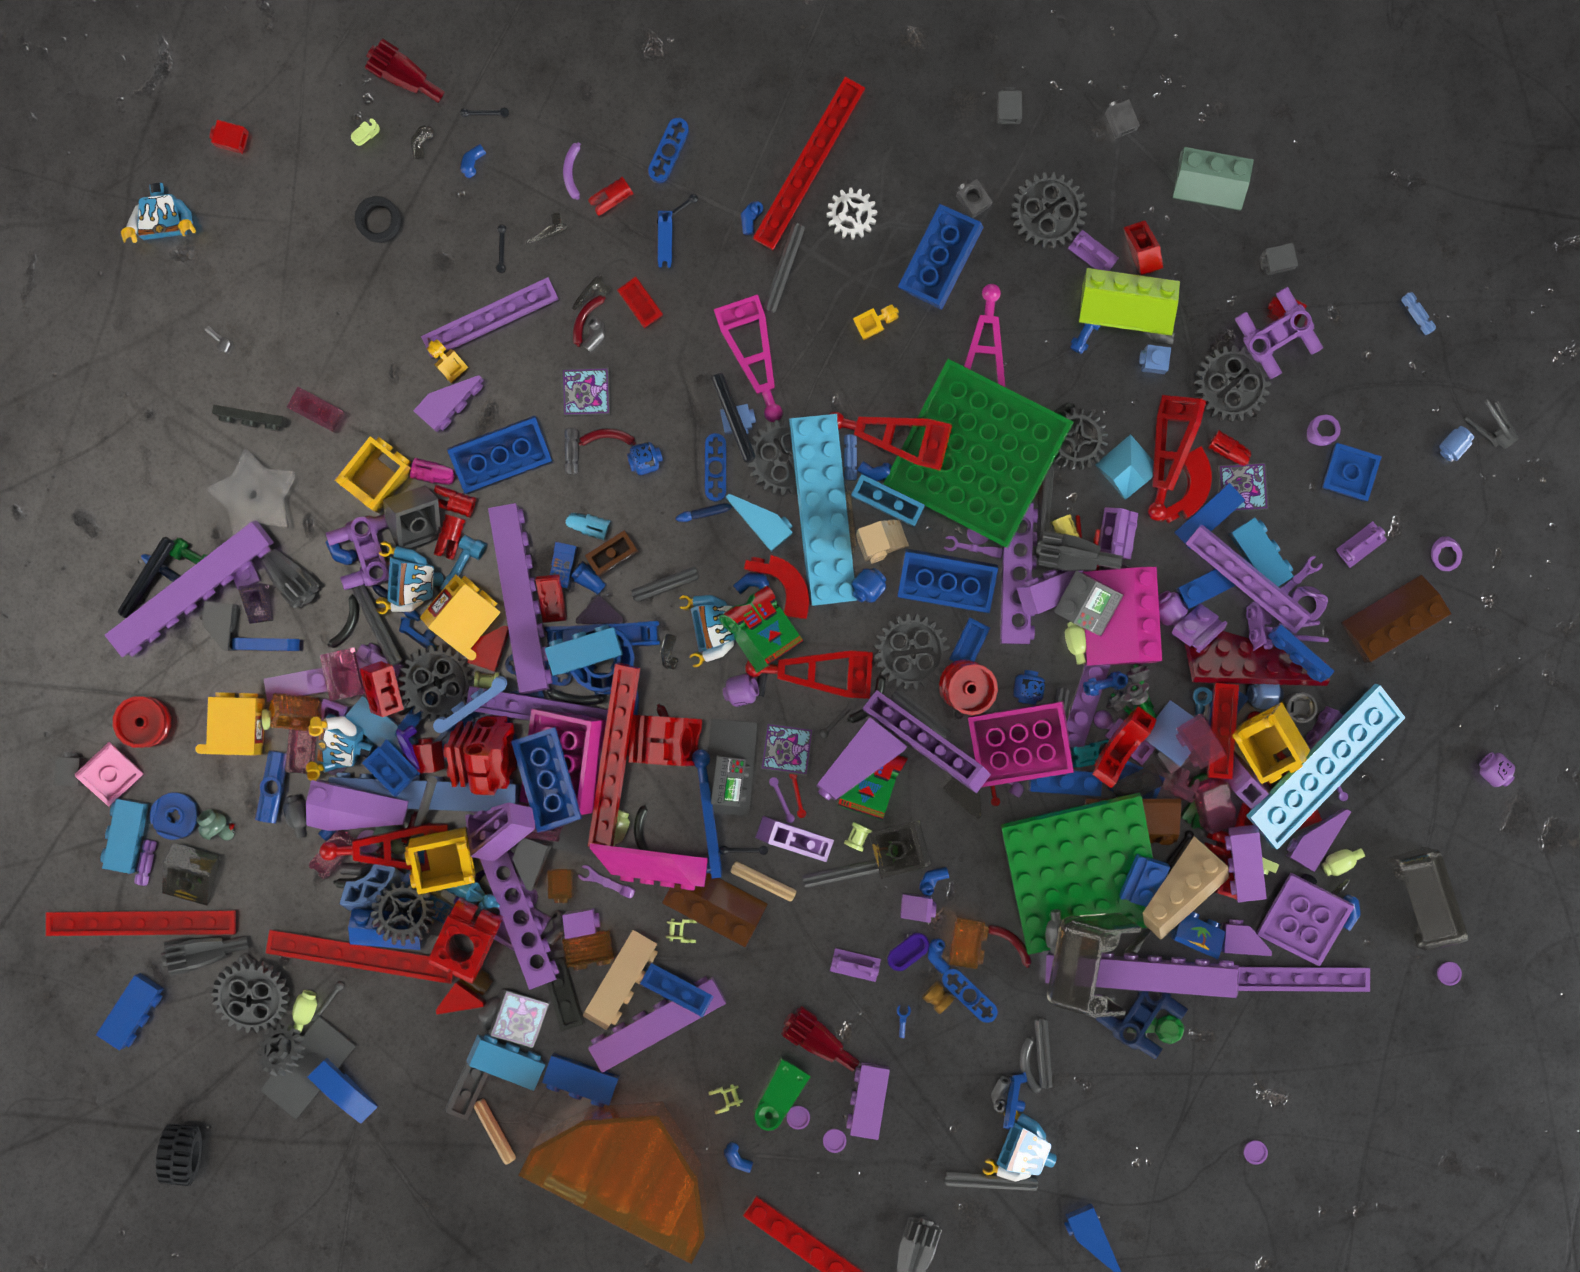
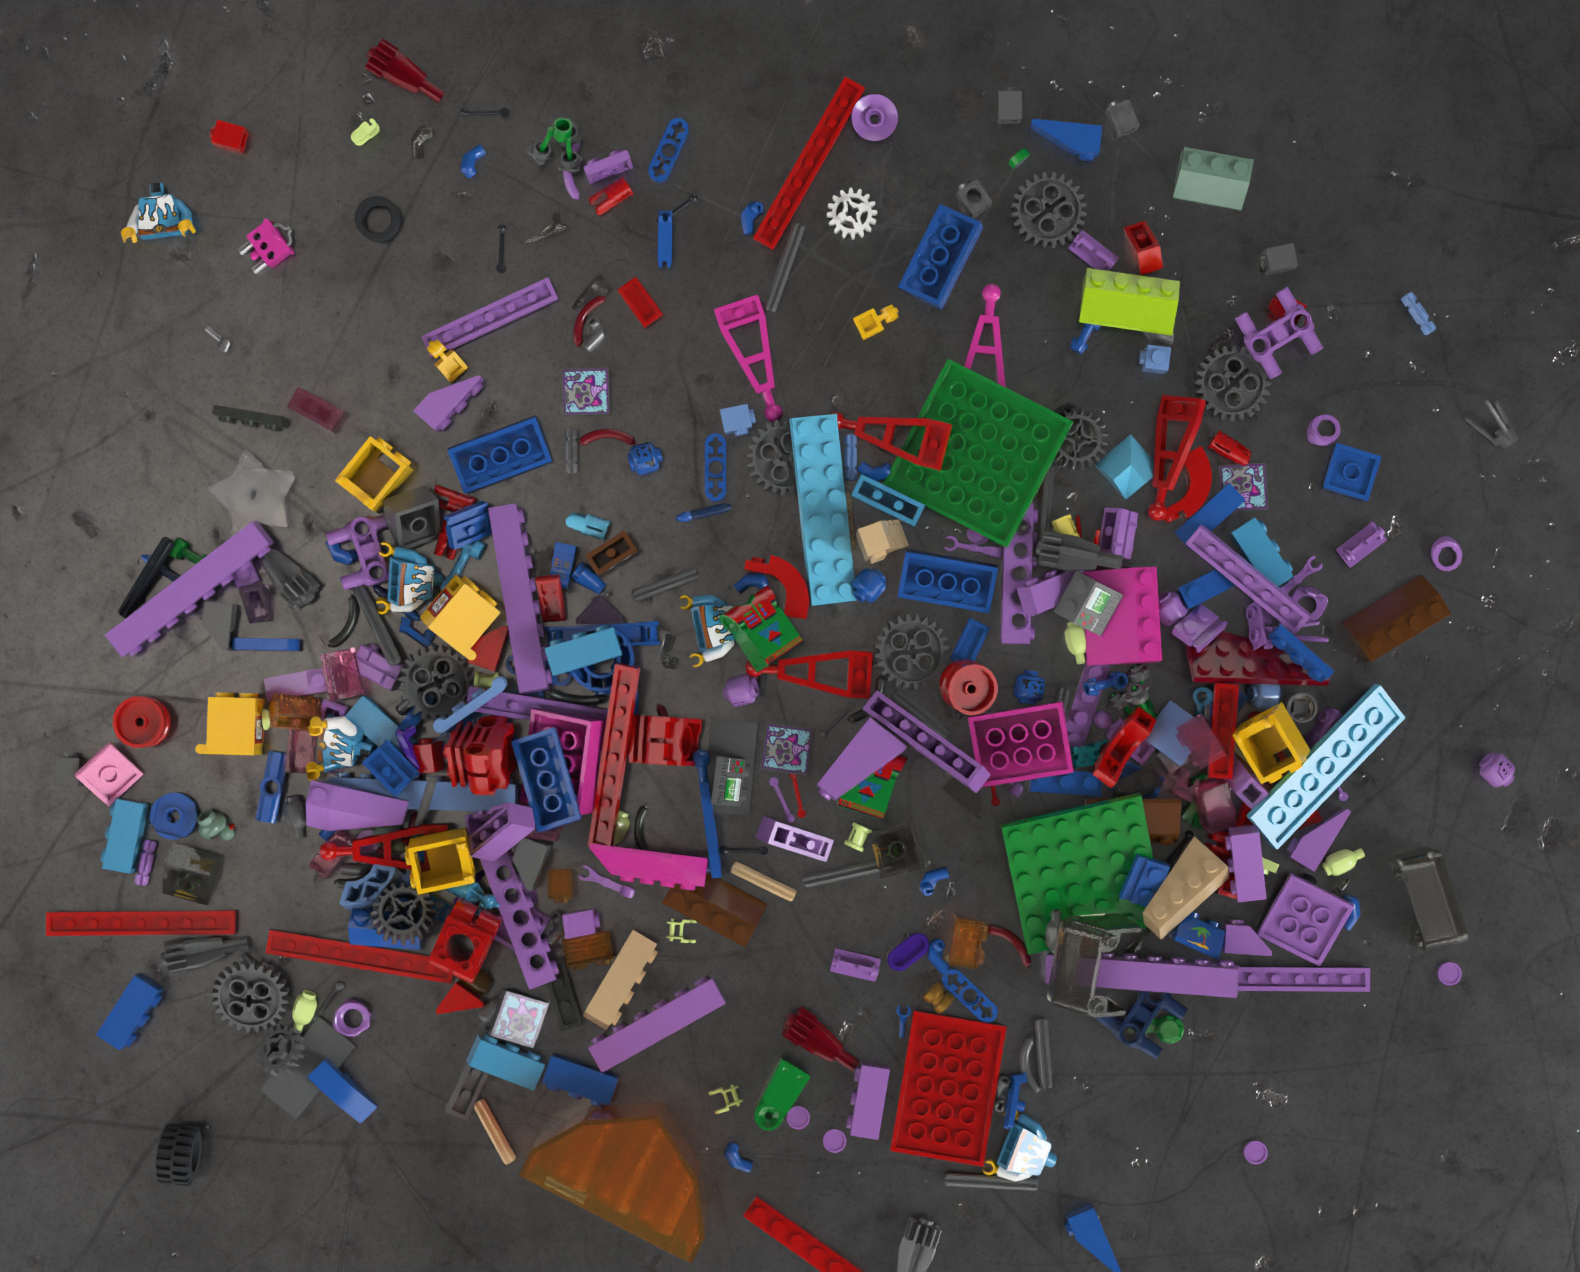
red brick [360,661,404,717] -> none
dark pink hinge [410,458,455,485] -> none
blue plate [640,963,714,1018] -> none
black axle [711,373,756,462] -> none
medium azure slope [726,494,793,552] -> none
medium lavender slope [900,893,937,923] -> none
medium blue brick [1439,426,1474,461] -> none
none -> dark pink piece [238,219,294,274]
none -> medium lavender piece [333,998,371,1037]
none -> blue plate [444,501,492,549]
none -> plant [526,118,583,172]
none -> medium lavender plate [583,149,633,185]
none -> medium lavender dish [851,94,898,141]
none -> red plate [890,1010,1007,1167]
none -> green tile [1008,148,1031,170]
none -> blue slope [1030,119,1102,161]

